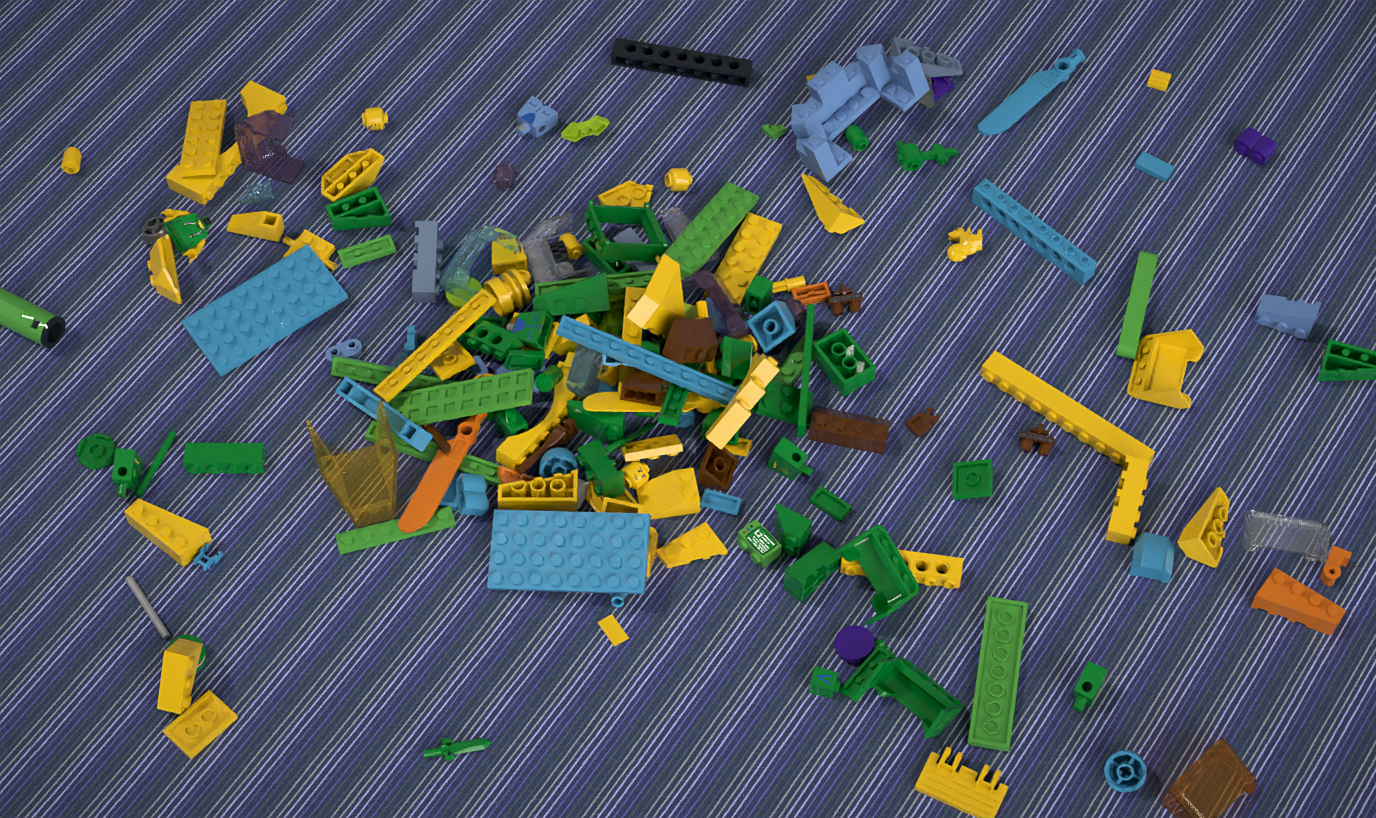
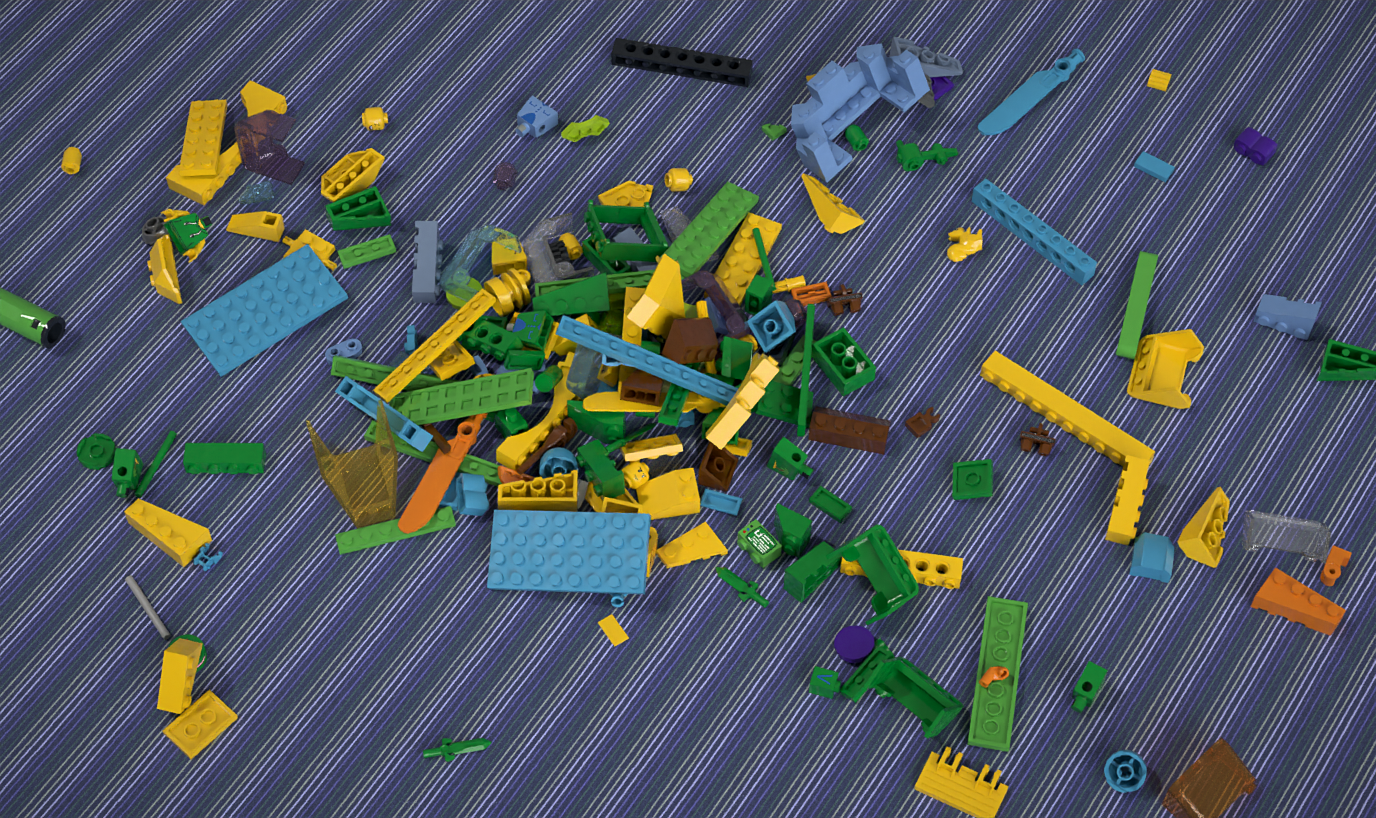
none -> green sword [715,567,769,608]
none -> green bar [752,228,776,291]
none -> orange arm [979,666,1009,688]

